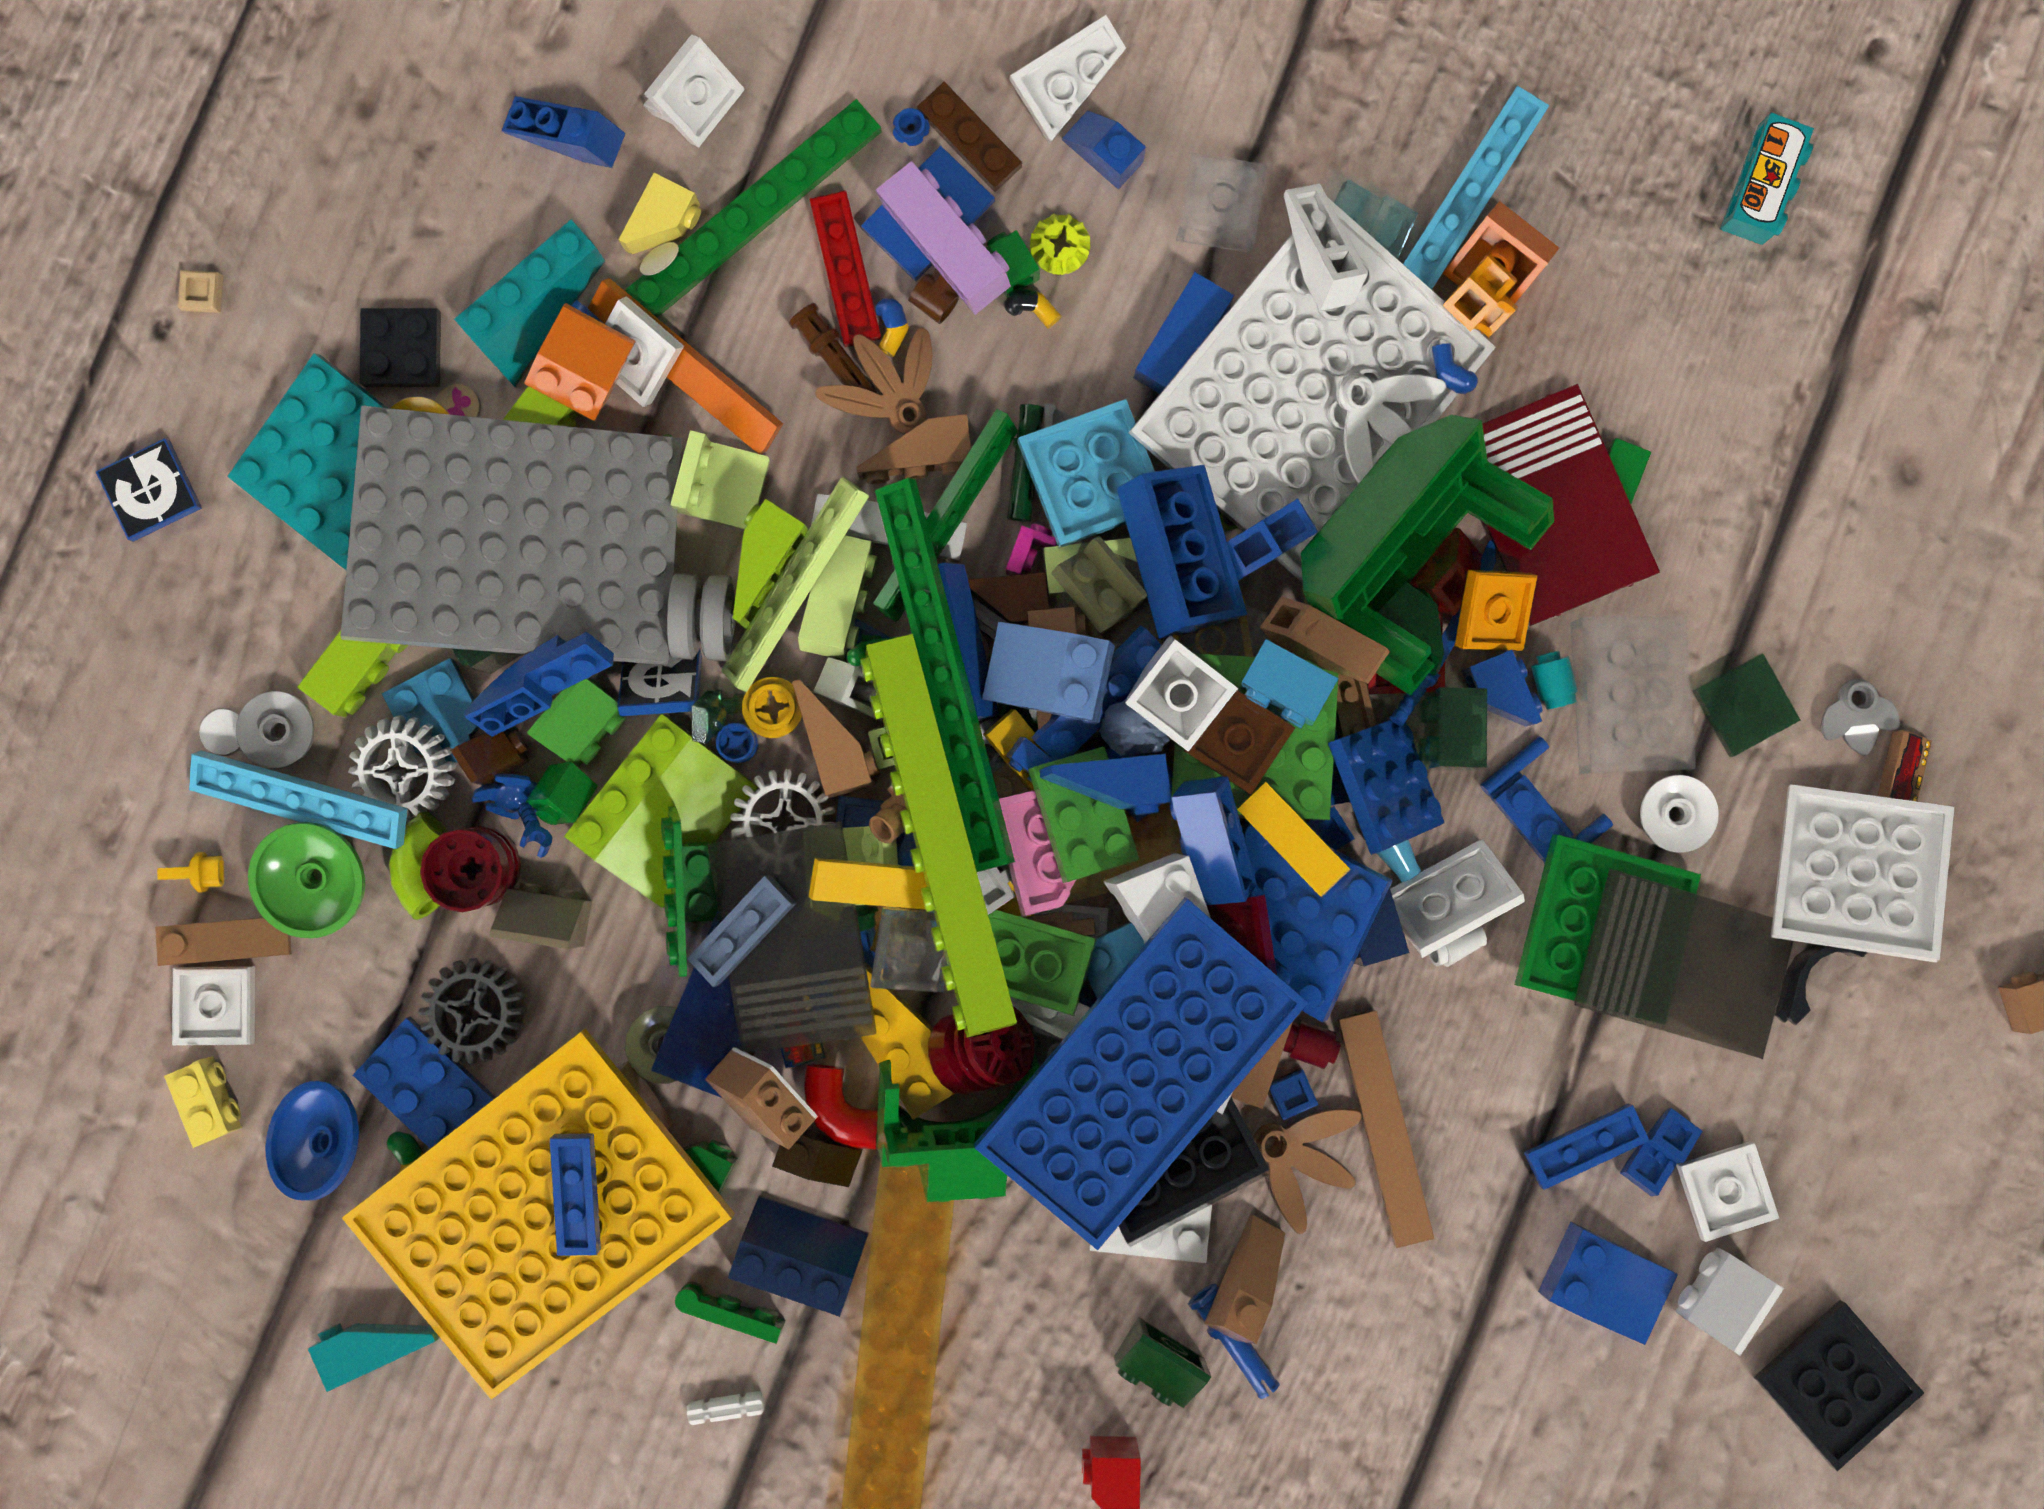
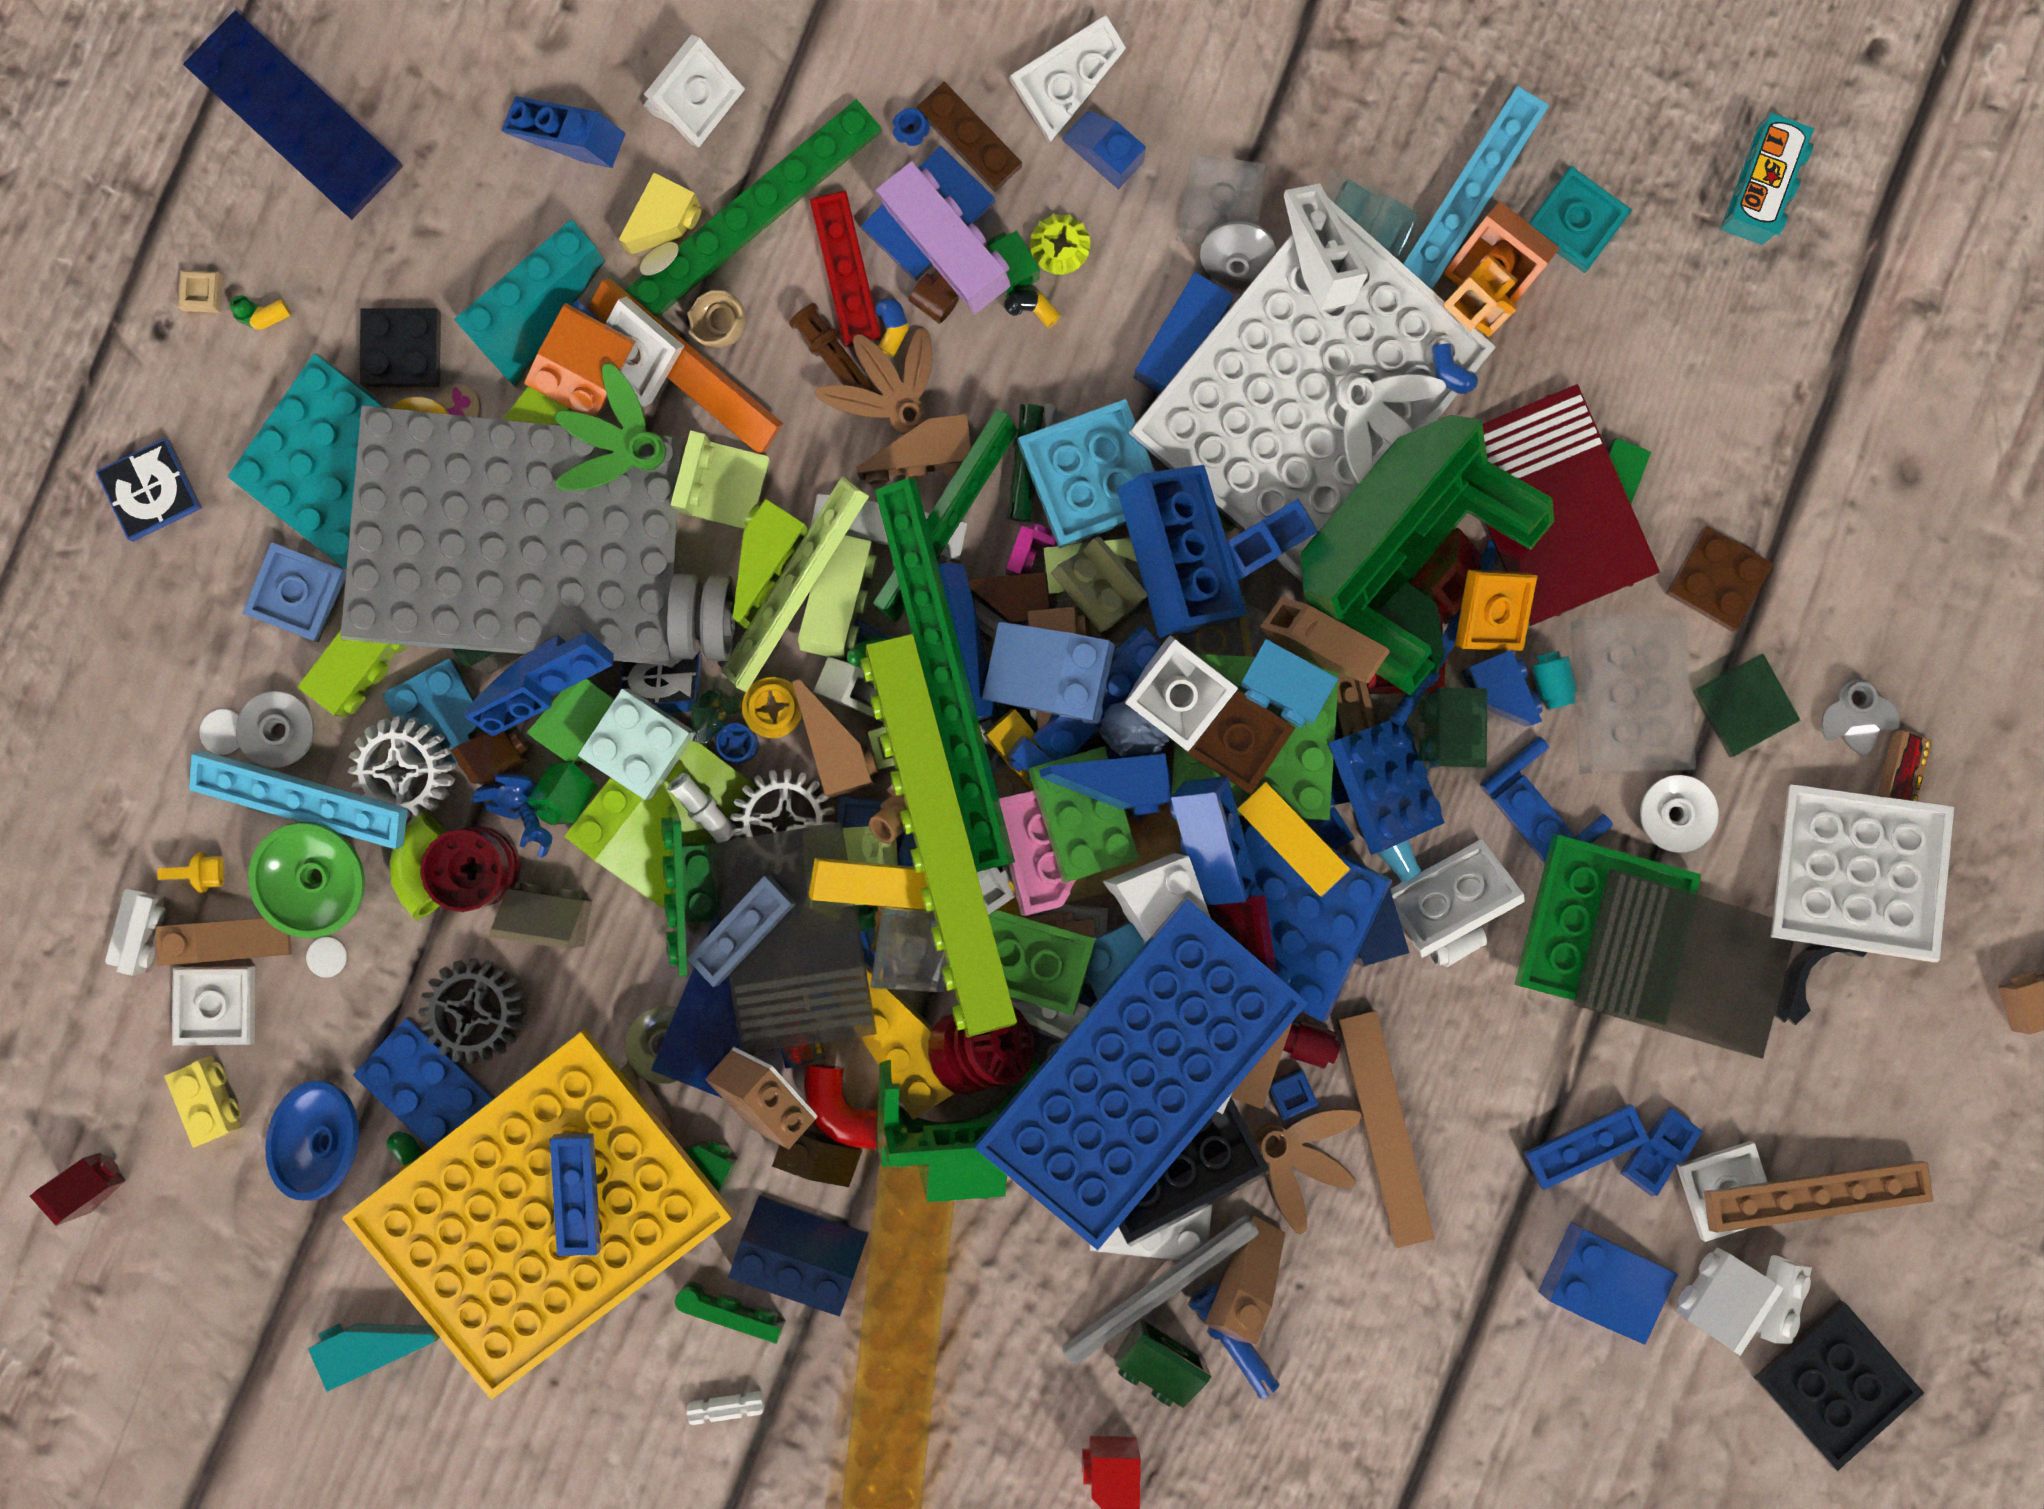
none -> dark red slope [29,1153,125,1226]
none -> white bracket [105,889,166,976]
none -> clear blue plate [183,10,403,220]
none -> arm [229,295,291,330]
none -> medium blue plate [242,542,346,642]
none -> white sticker [306,937,347,978]
none -> bright green plant [554,362,666,491]
none -> light aqua brick [578,689,696,800]
none -> white pin [668,773,736,844]
none -> tan hair [687,290,746,349]
none -> light grey axle [1062,1215,1259,1365]
none -> light grey dish [1200,221,1277,287]
none -> teal tile [1528,166,1632,273]
none -> reddish brown plate [1665,526,1774,631]
none -> medium nougat plate [1704,1161,1933,1233]
none -> white bracket [1757,1255,1812,1344]

